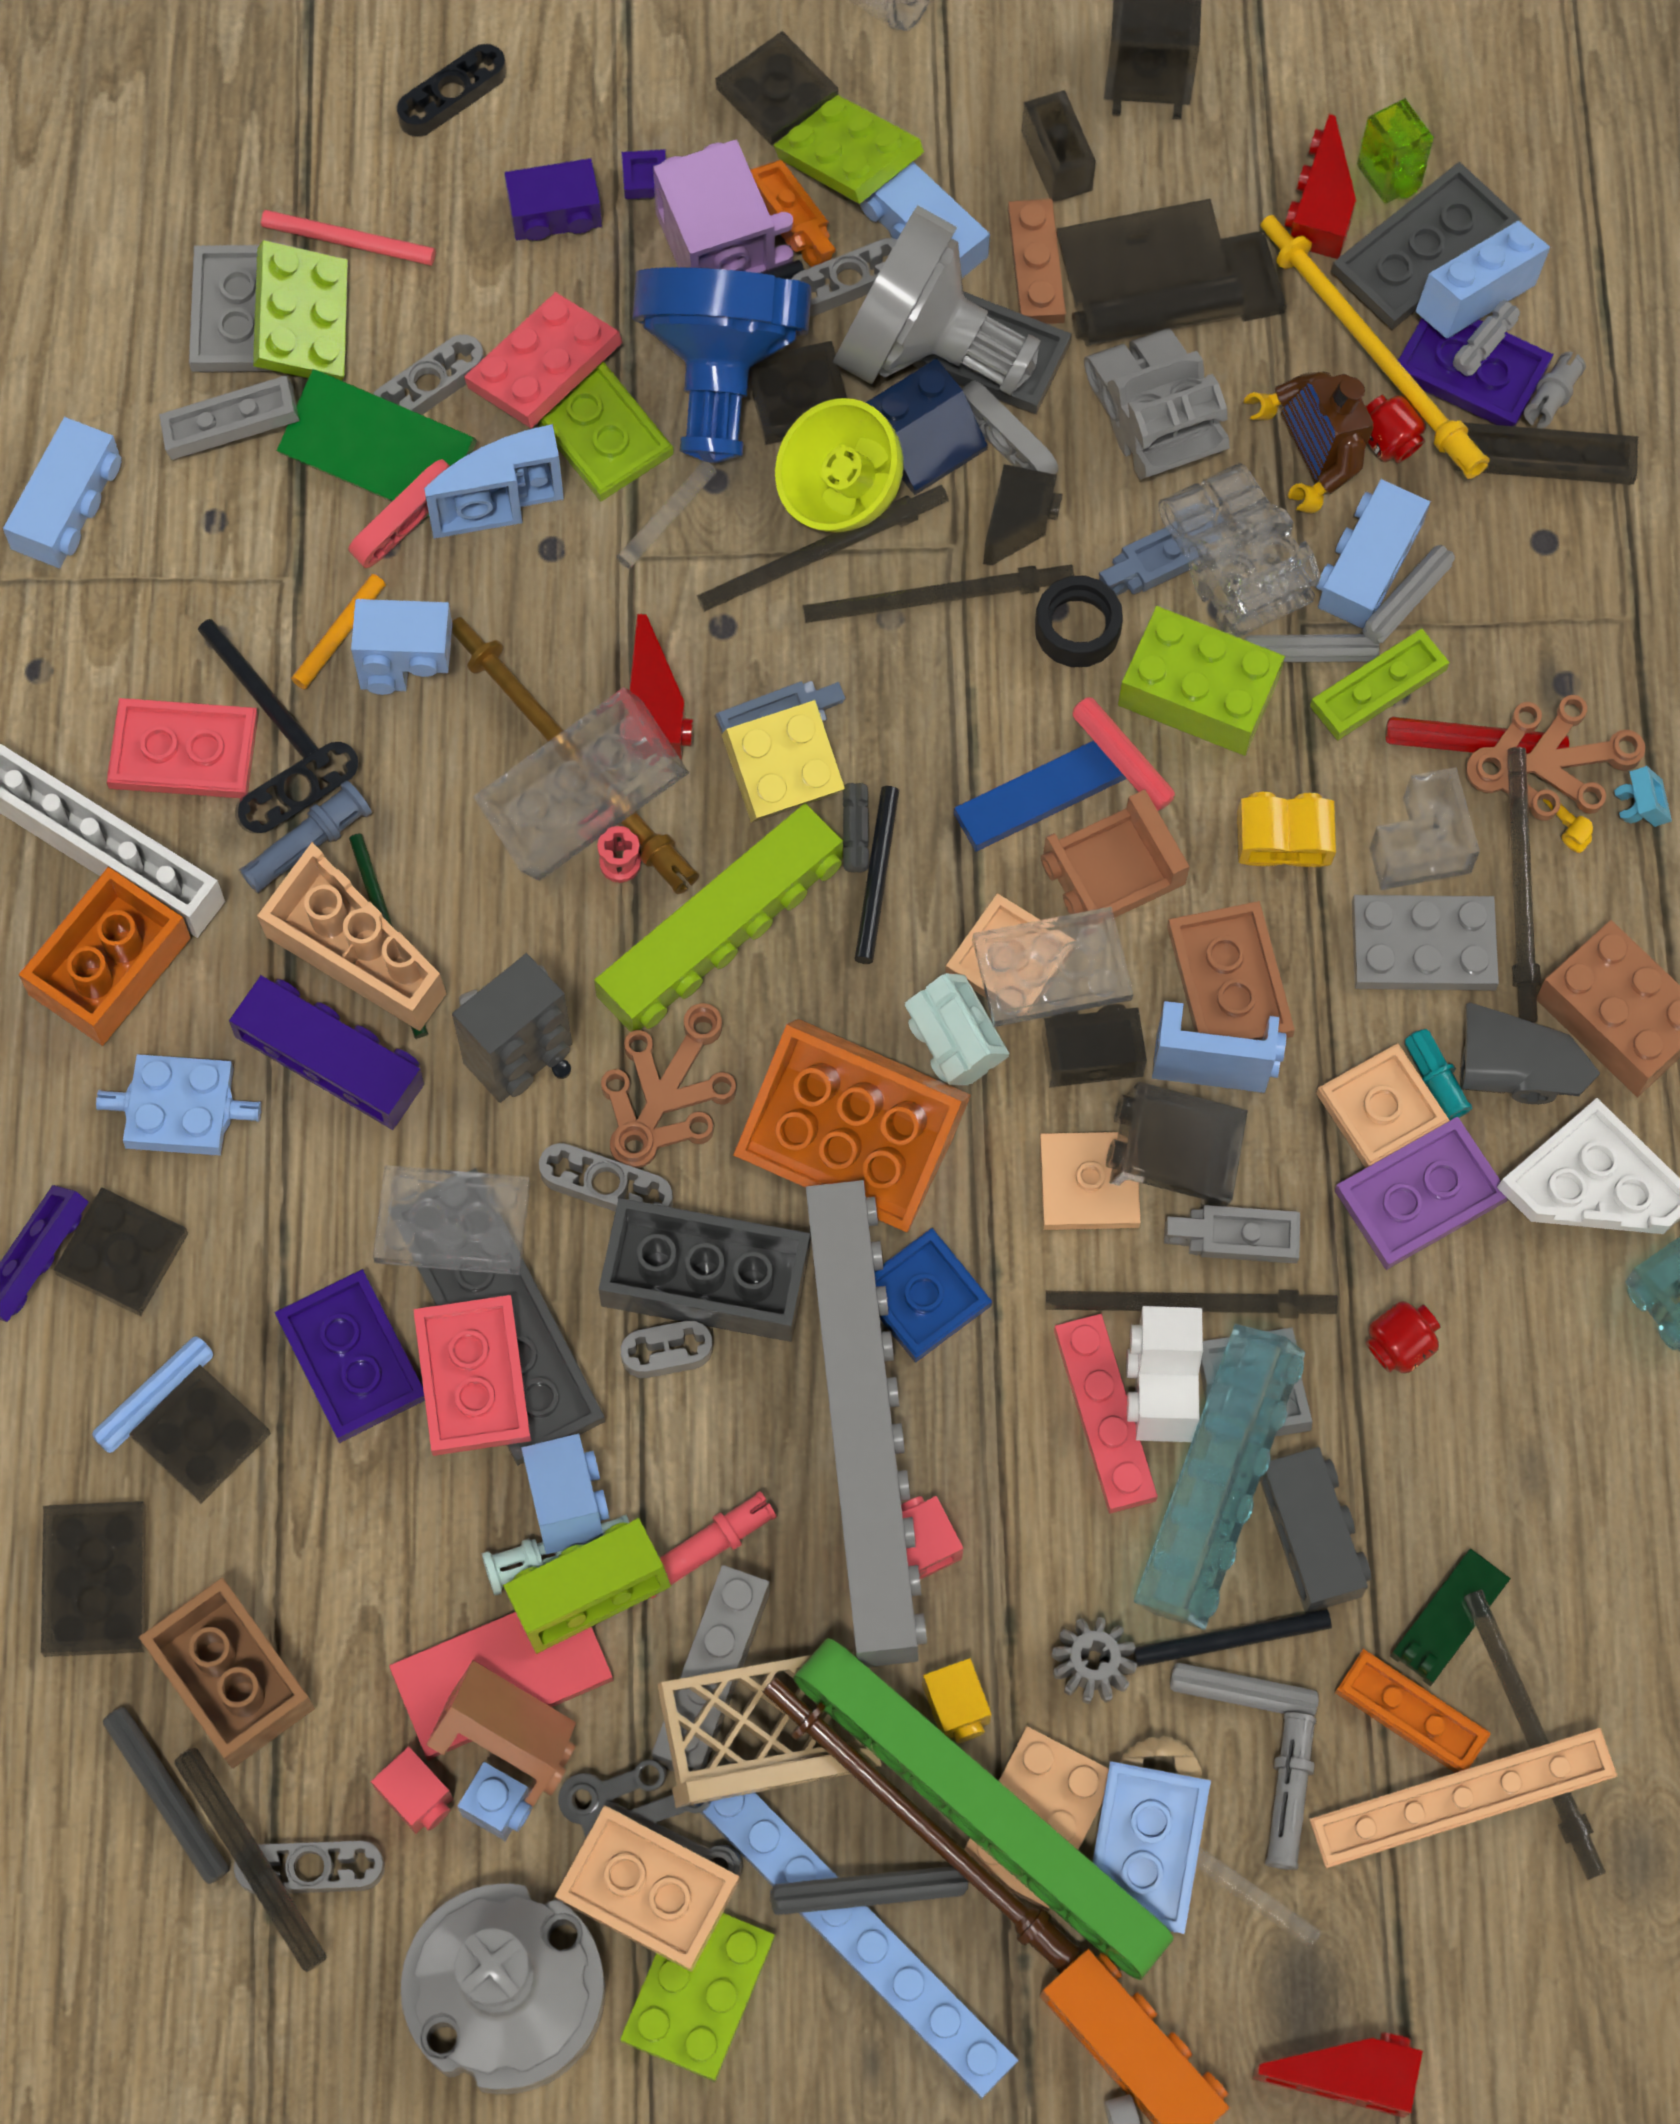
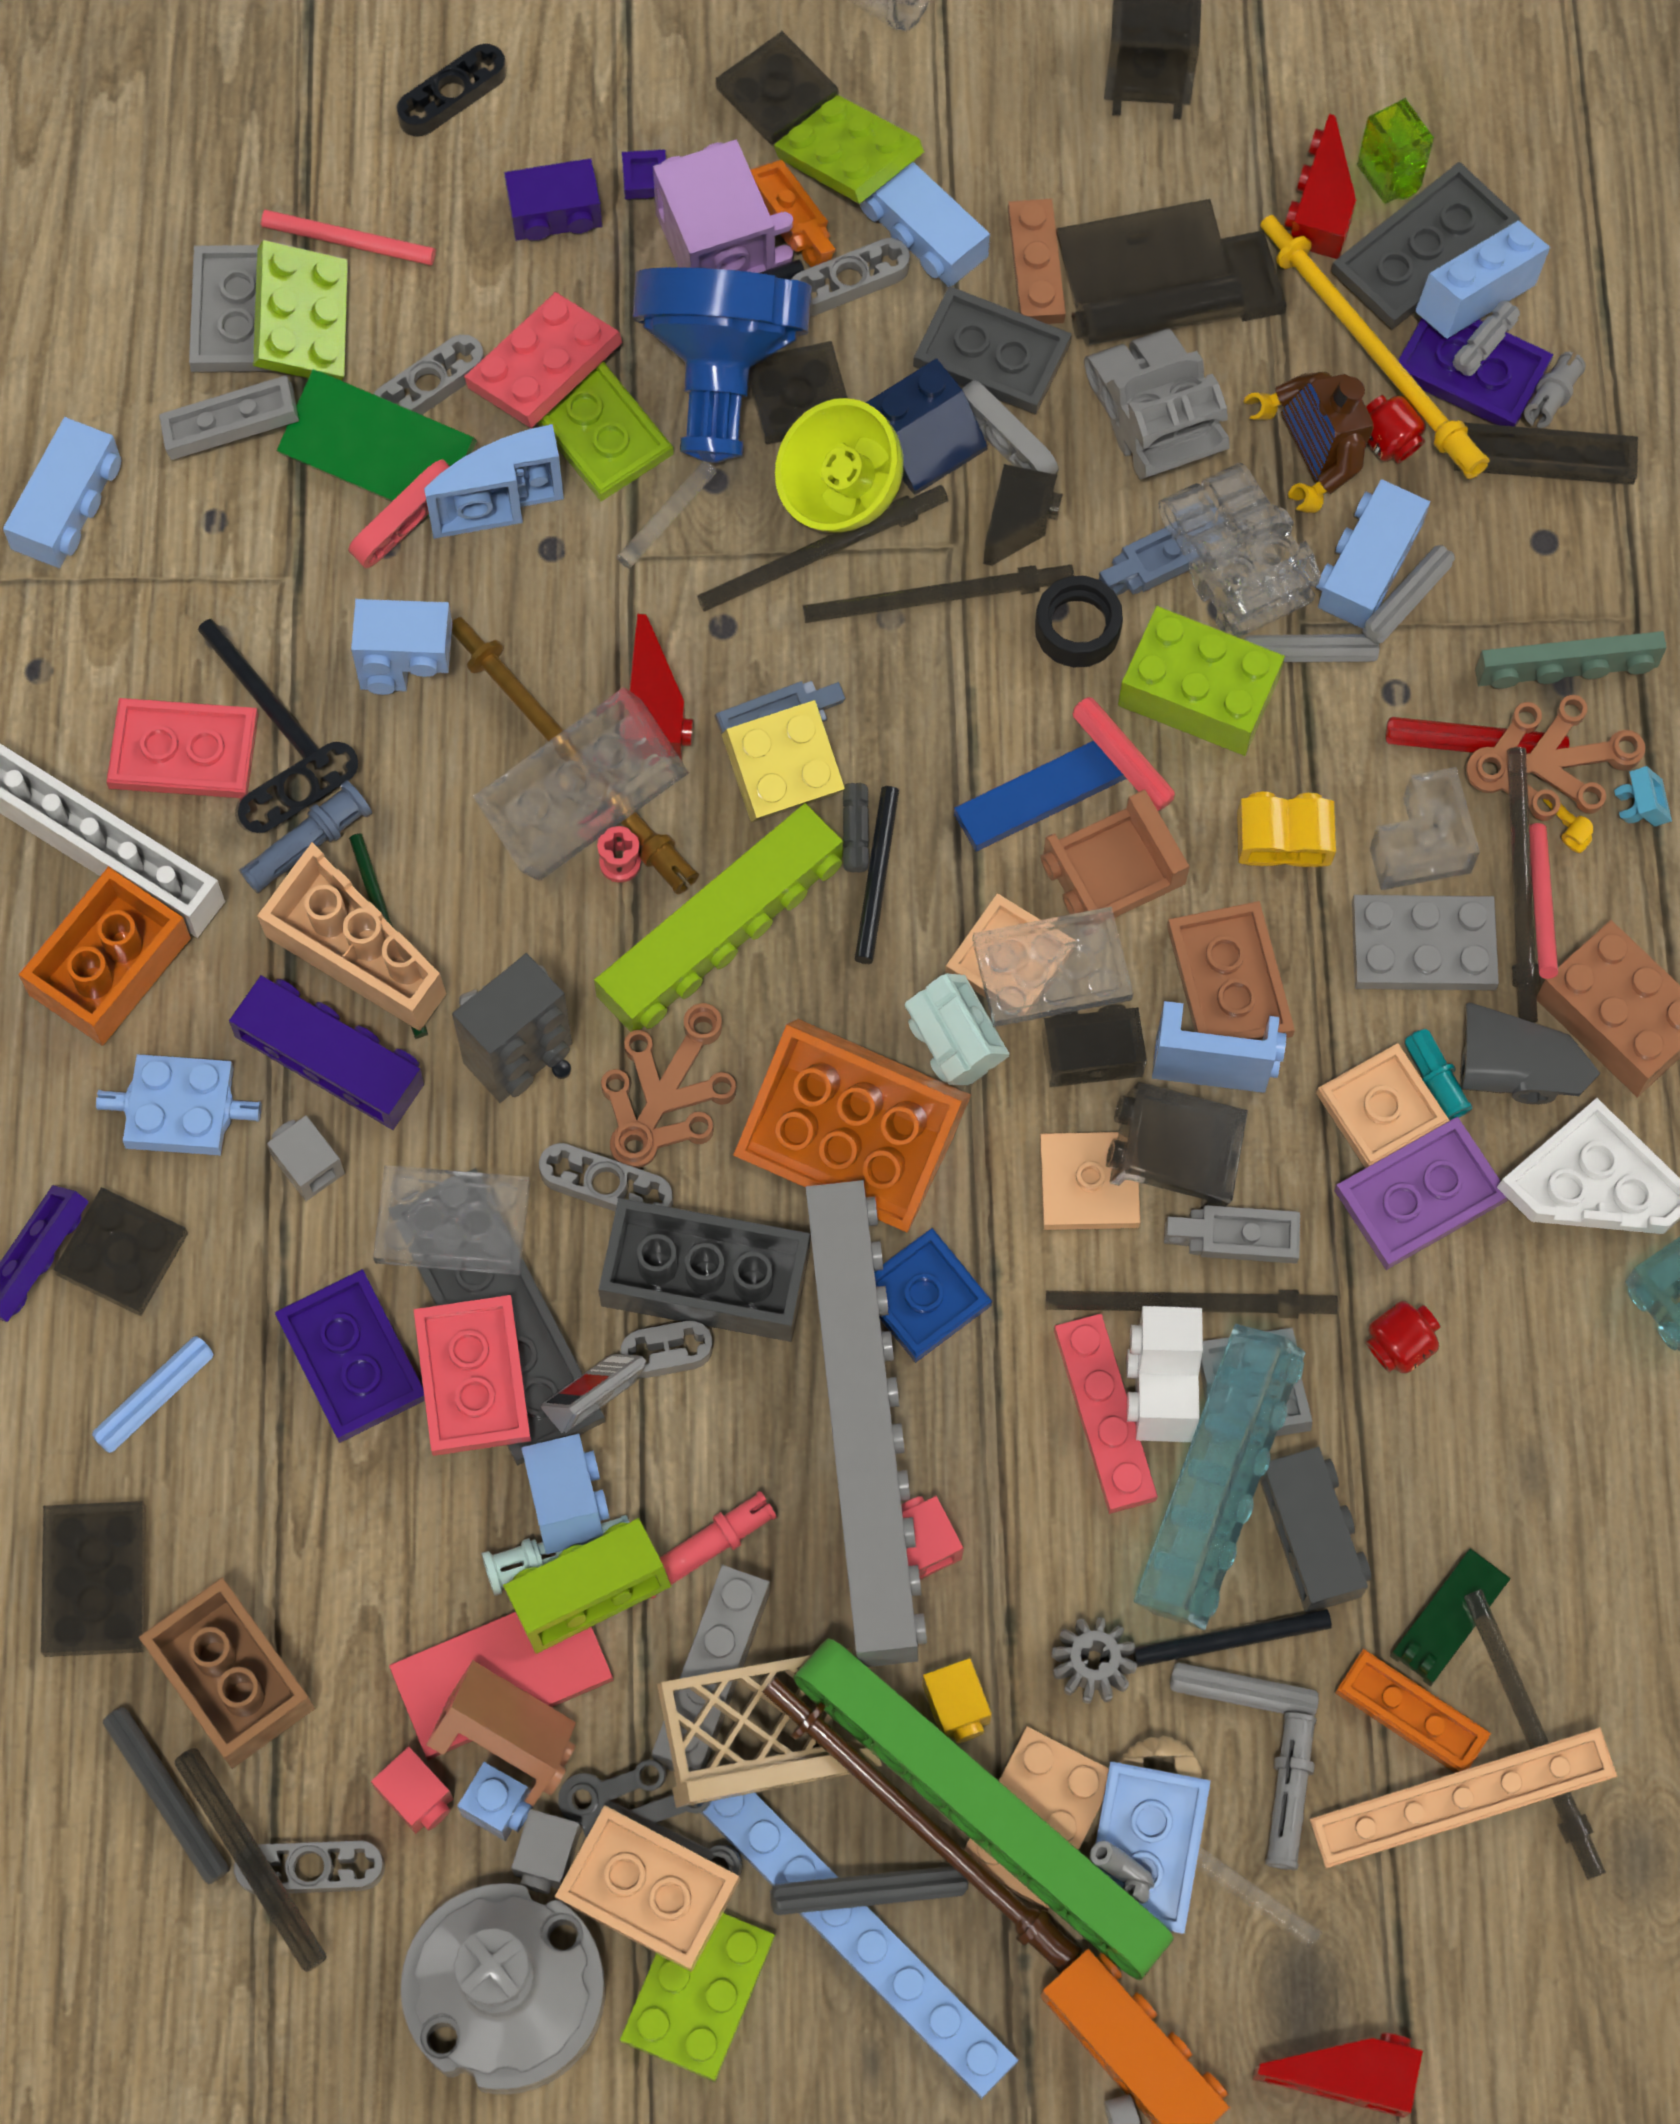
clear smoke plate [129,1364,271,1504] -> none
light orange bar [291,574,386,690] -> none
light grey piece [832,205,1041,396] -> none
clear smoke brick [1021,90,1096,202] -> none
lime plate [1310,628,1450,741] -> none
none -> light grey brick [267,1116,345,1201]
none -> light grey brick [511,1809,581,1894]
none -> light grey slope [541,1354,646,1433]
none -> light grey arm [1090,1841,1154,1904]
none -> sand green plate [1475,631,1667,689]
none -> coral bar [1528,823,1558,979]

